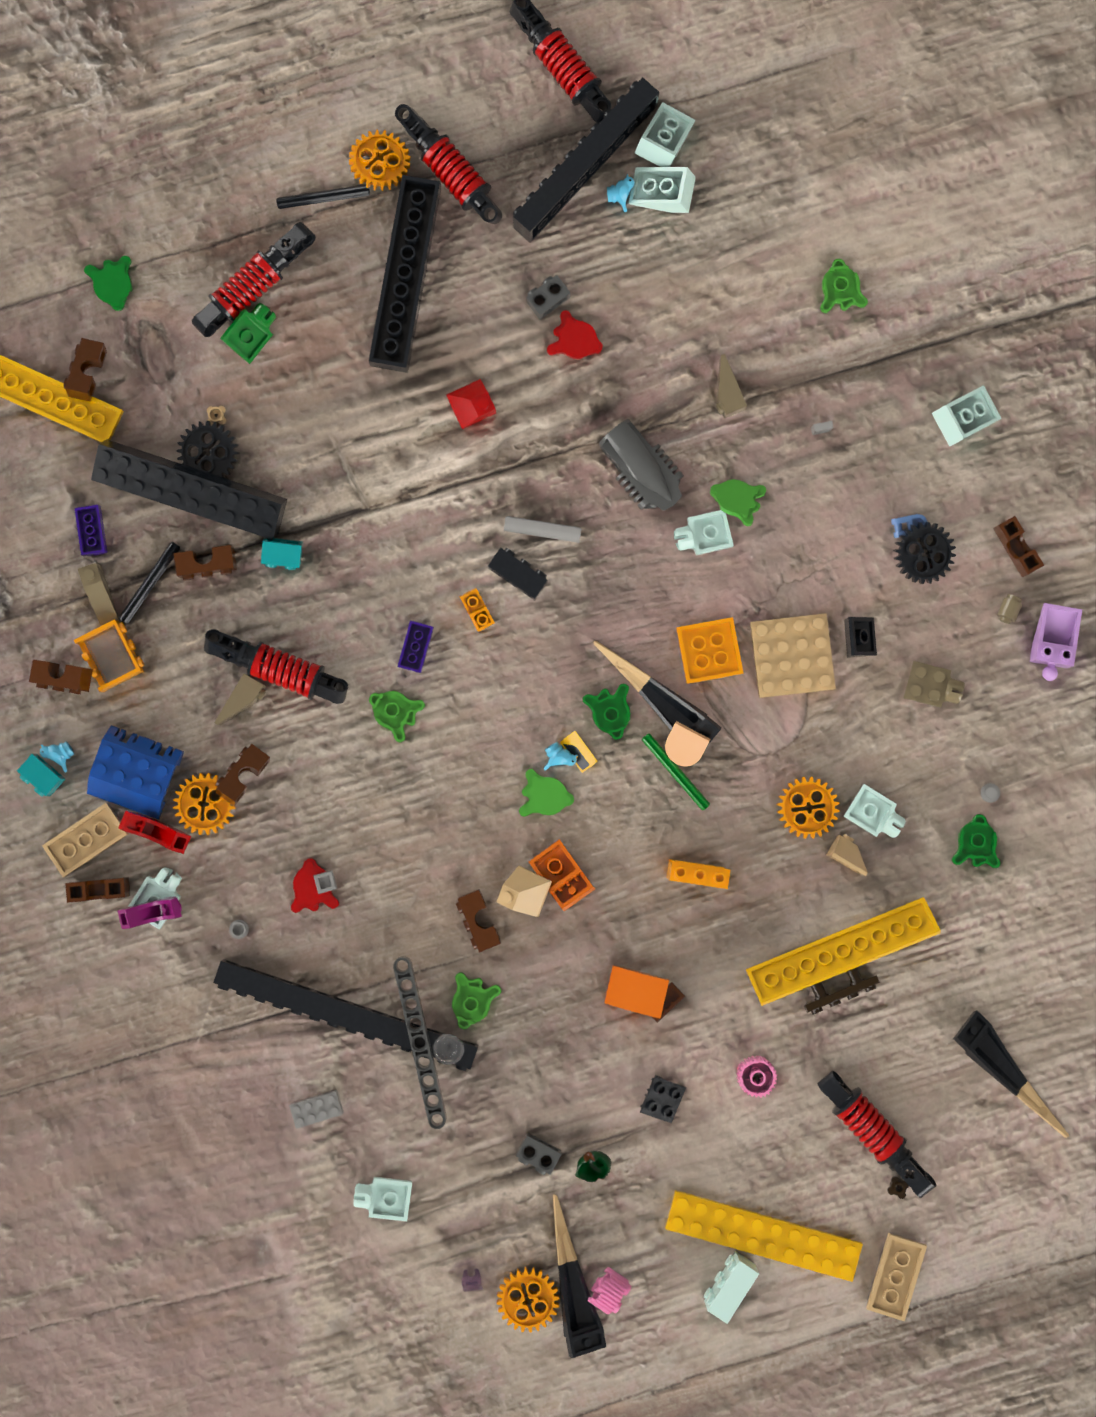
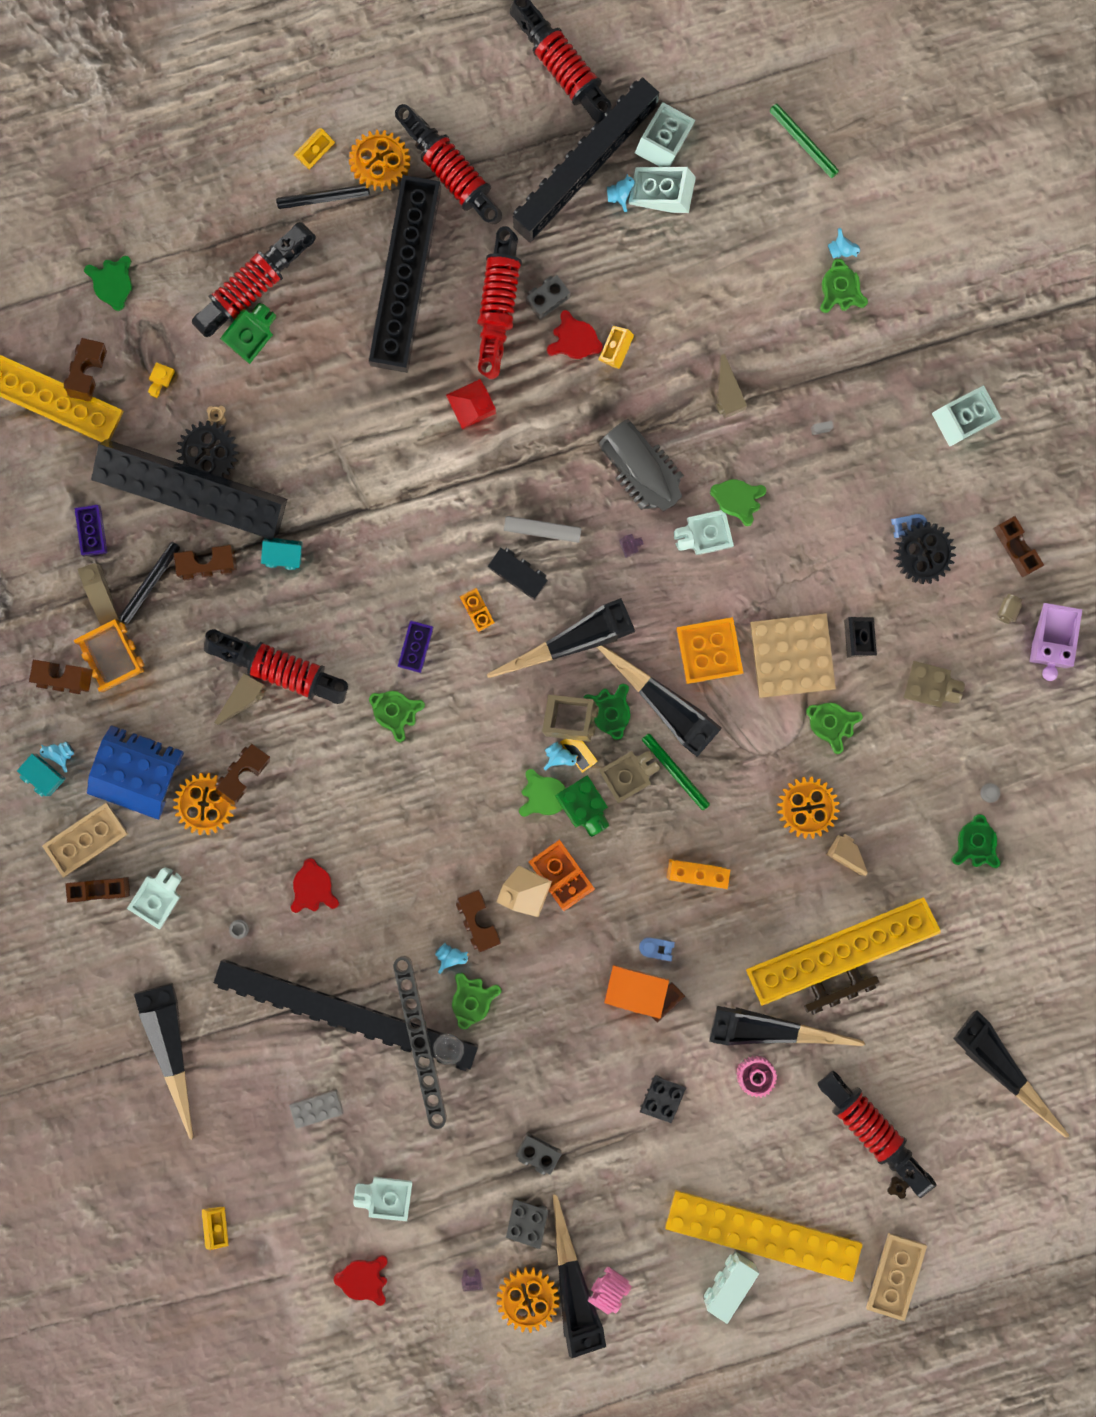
magenta arch [117,896,182,929] -> none
red arch [118,810,191,854] -> none
light grey tile [313,870,338,894] -> none
dark green hair [575,1151,612,1182] -> none
light nougat tile [665,721,710,766] -> none
light aqua plate [843,784,906,838] -> none
none -> black plate [134,983,193,1140]
none -> yellow plate [148,362,175,398]
none -> yellow slope [202,1207,229,1250]
none -> yellow slope [294,128,335,170]
none -> red tile [334,1255,388,1306]
none -> medium azure animal [435,943,468,974]
none -> piece [477,226,522,379]
none -> black plate [487,598,635,678]
none -> dark grey hinge [506,1199,549,1249]
none -> dark tan window [542,695,599,742]
none -> green plate [555,775,609,837]
none -> yellow slope [598,326,634,369]
none -> dark tan plate [599,751,660,803]
none -> clear purple tile [619,534,644,558]
none -> medium blue plate [639,937,675,961]
none -> black plate [709,1006,865,1046]
none -> green axle [770,103,839,178]
none -> bright green tile [806,703,863,754]
none -> medium azure animal [828,228,860,259]

